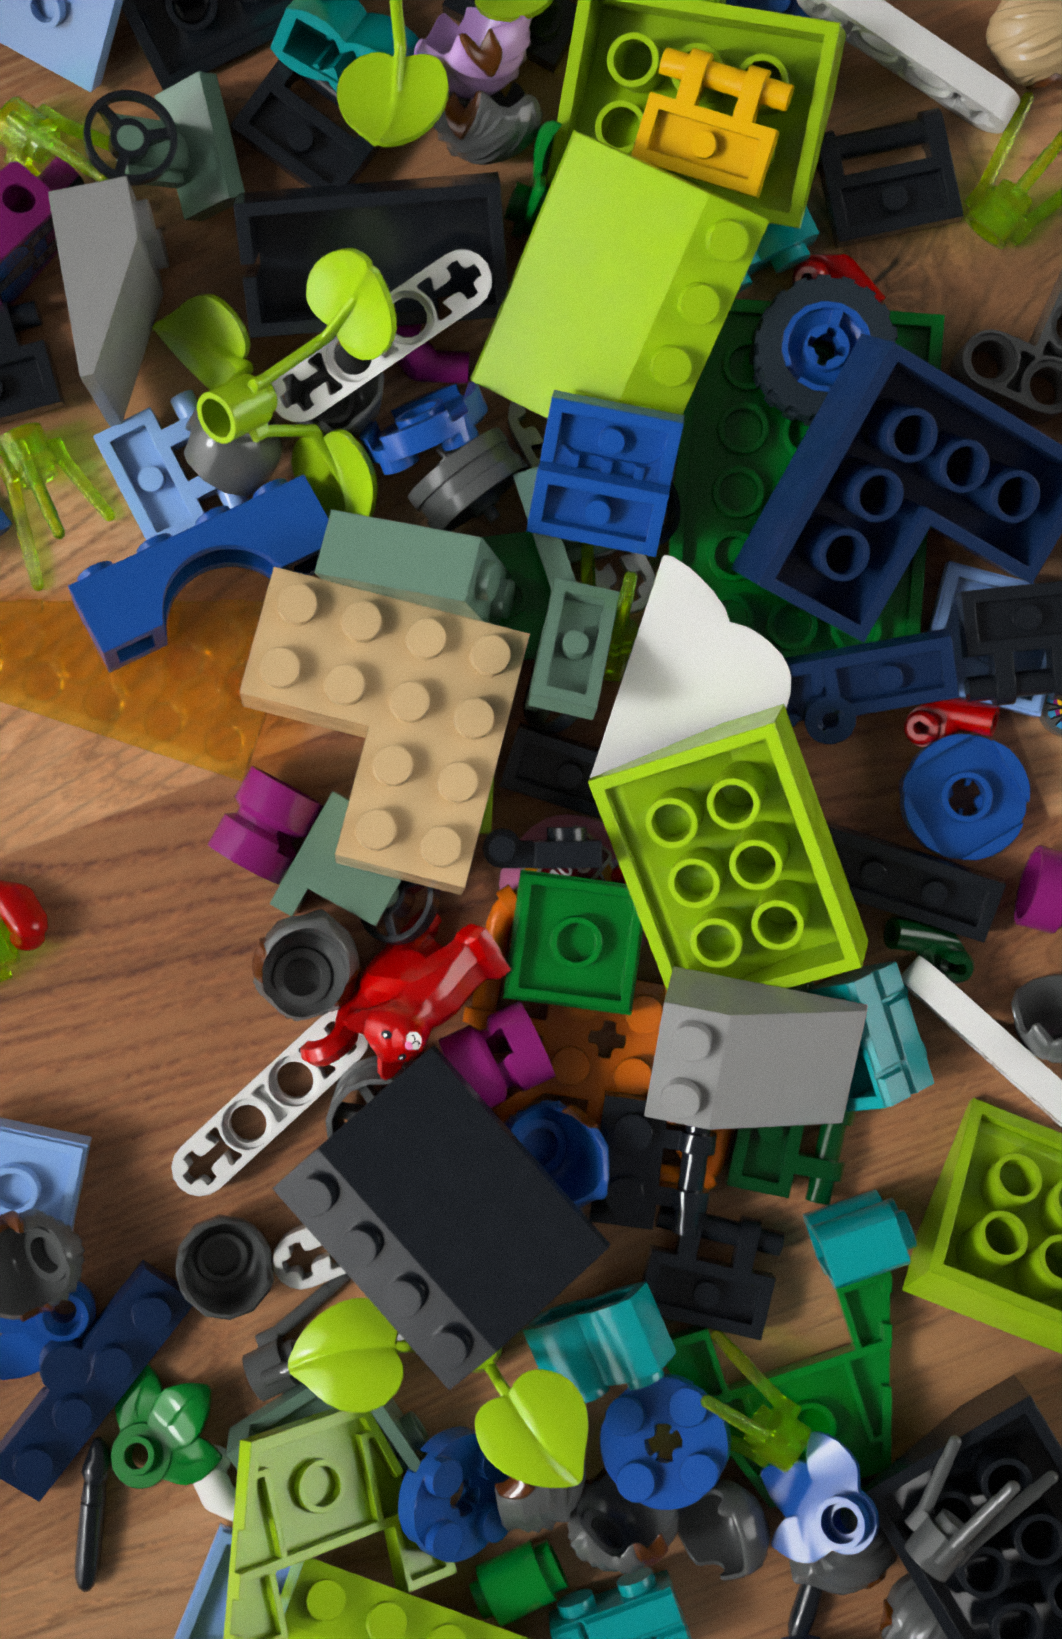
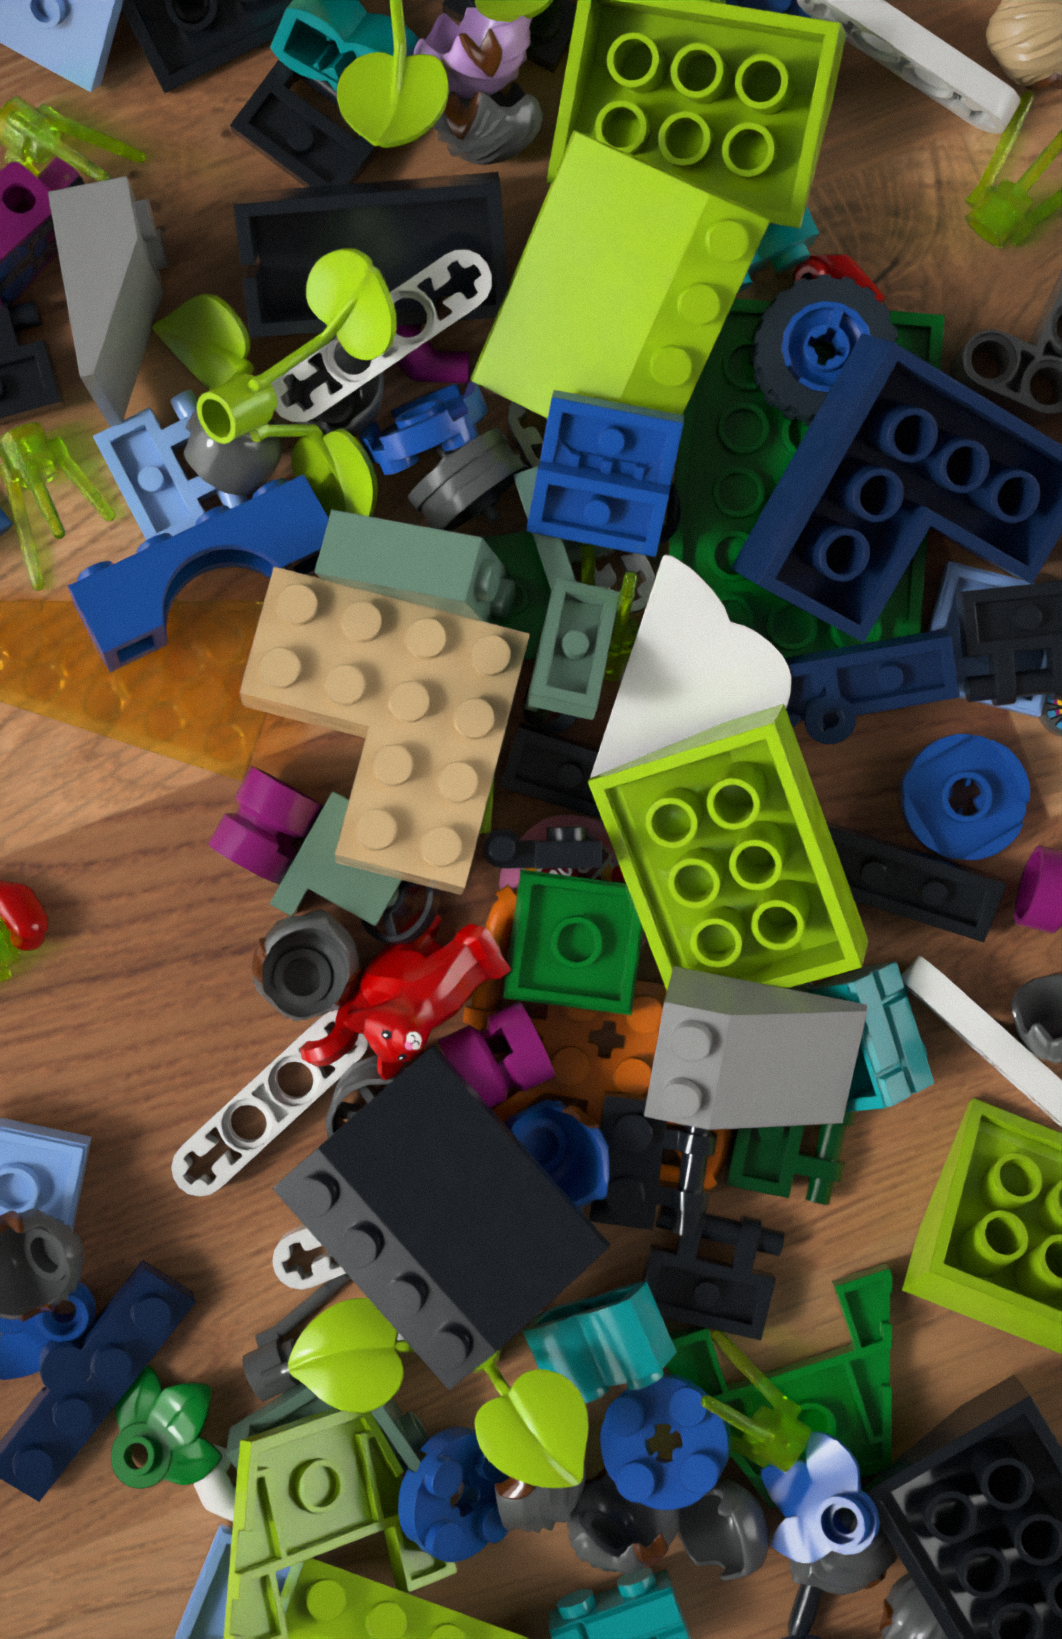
black piece [75,1437,112,1592] -> none
sand green piece [83,71,245,221] -> none
dark grey hair [176,1214,274,1320] -> none
green brick [469,1538,569,1627] -> none
green plate [503,120,562,239] -> none
yellow plate [631,47,794,199] -> none
teal brick [803,1189,917,1290] -> none
black plate [816,108,964,248] -> none
dark green arm [883,917,974,984] -> none
red arm [904,697,1000,747] -> none
dark grey plant [904,1435,1058,1582] -> none

